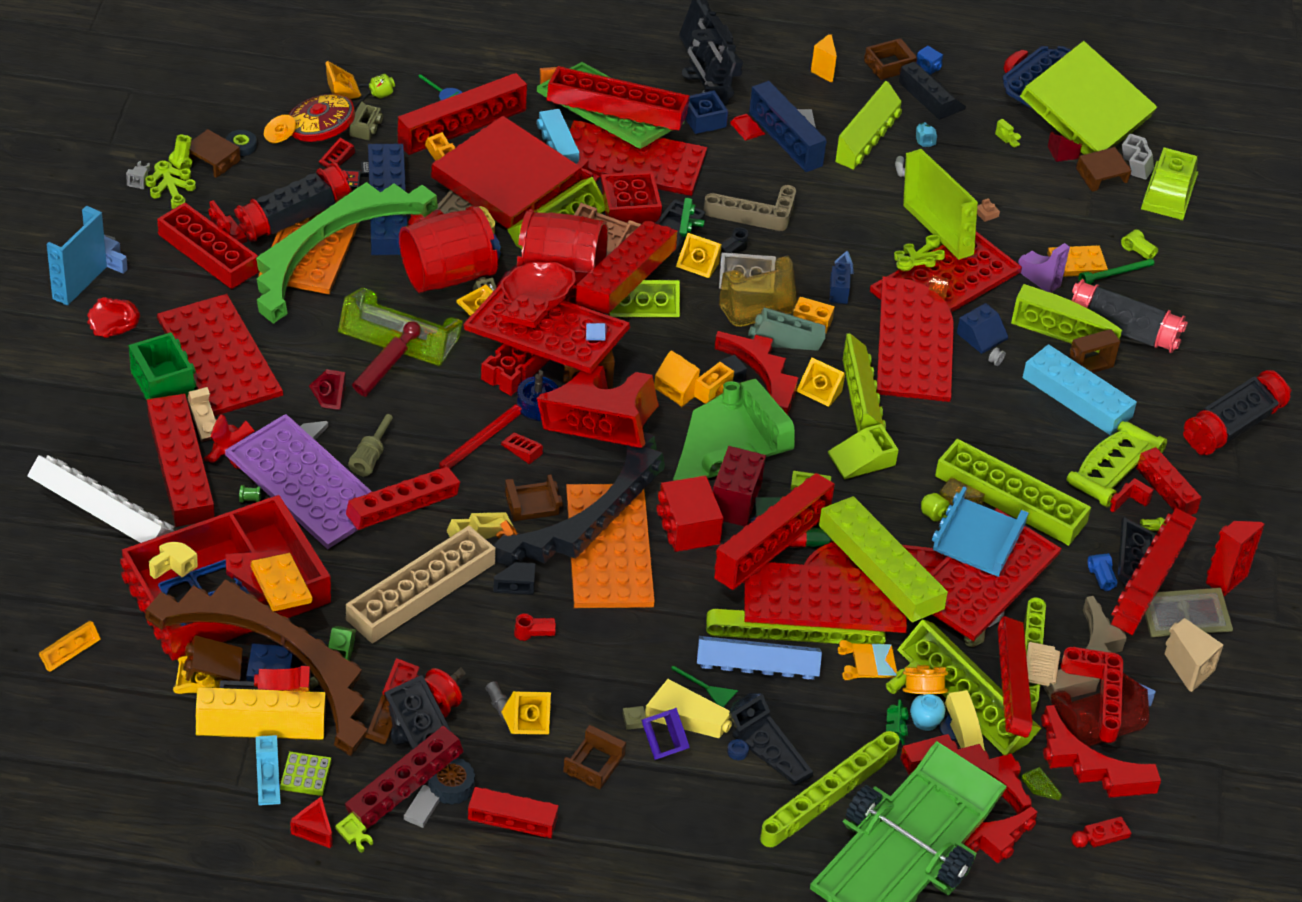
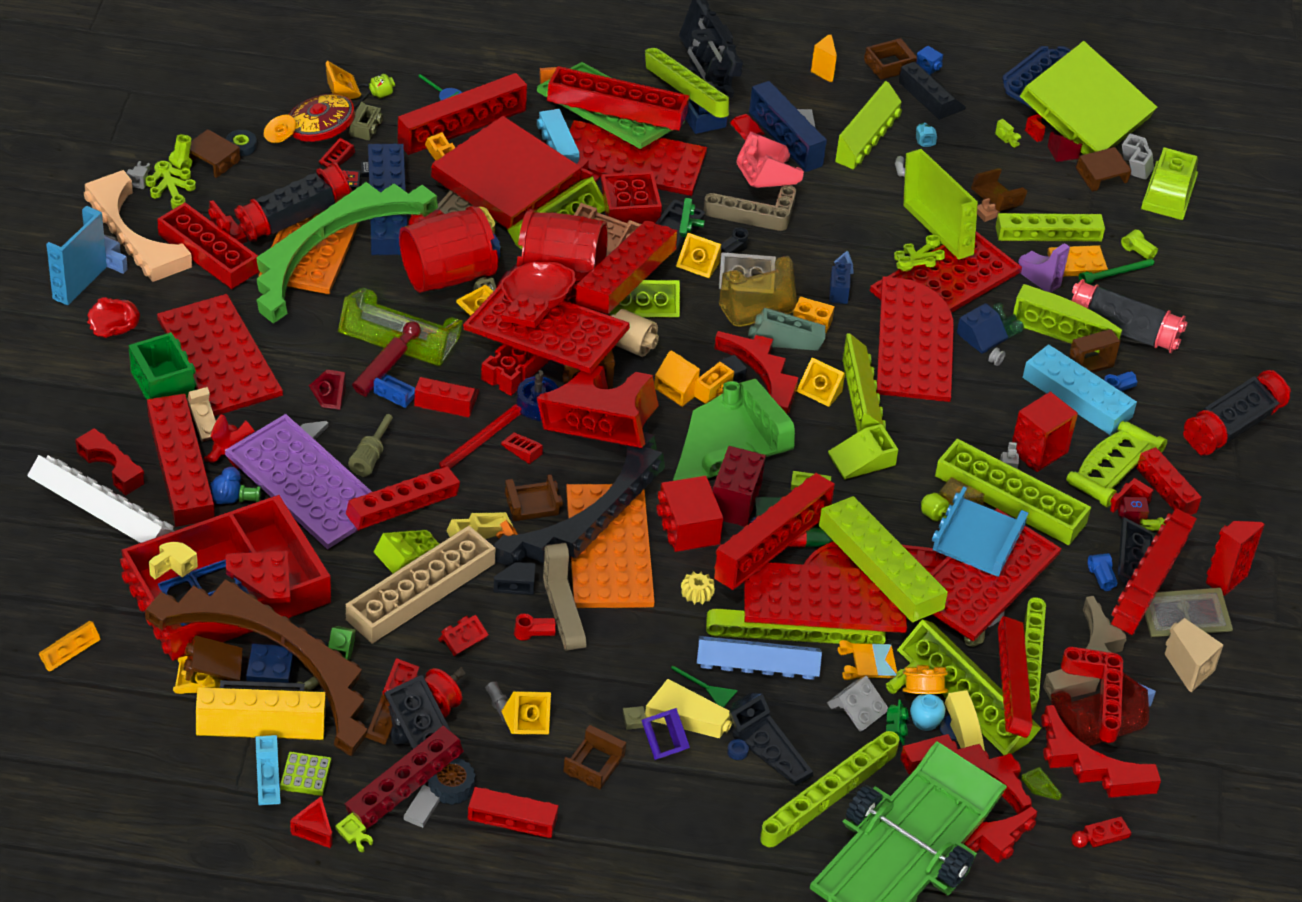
light orange plate [251,553,312,611] -> none
red arch [254,666,310,692] -> none
medium blue slope [586,323,607,340] -> none
clear orange slope [929,275,951,301] -> none
red brick [1003,50,1028,73] -> none
tan window [1027,642,1060,686] -> none
none -> red arch [76,428,144,496]
none -> light nougat arch [84,170,192,282]
none -> blue hair [209,466,242,505]
none -> blue bracket [374,374,415,408]
none -> lime slope [374,530,439,574]
none -> red slope [414,377,479,418]
none -> red bracket [438,615,489,656]
none -> dark tan beam [543,543,586,651]
none -> tan cylinder [611,309,659,357]
none -> lime beam [645,48,729,118]
none -> light yellow gear [681,571,715,605]
none -> coral windscreen [737,131,804,188]
none -> light grey bracket [827,676,888,731]
none -> reddish brown panel [971,168,1028,211]
none -> clear green piece [992,302,1024,338]
none -> lime brick [995,213,1105,241]
none -> light grey piece [1000,442,1019,469]
none -> red container [1012,391,1078,472]
none -> red bracket [1025,113,1046,142]
none -> blue piece [1104,371,1138,391]
none -> dark red brick [1118,497,1149,525]

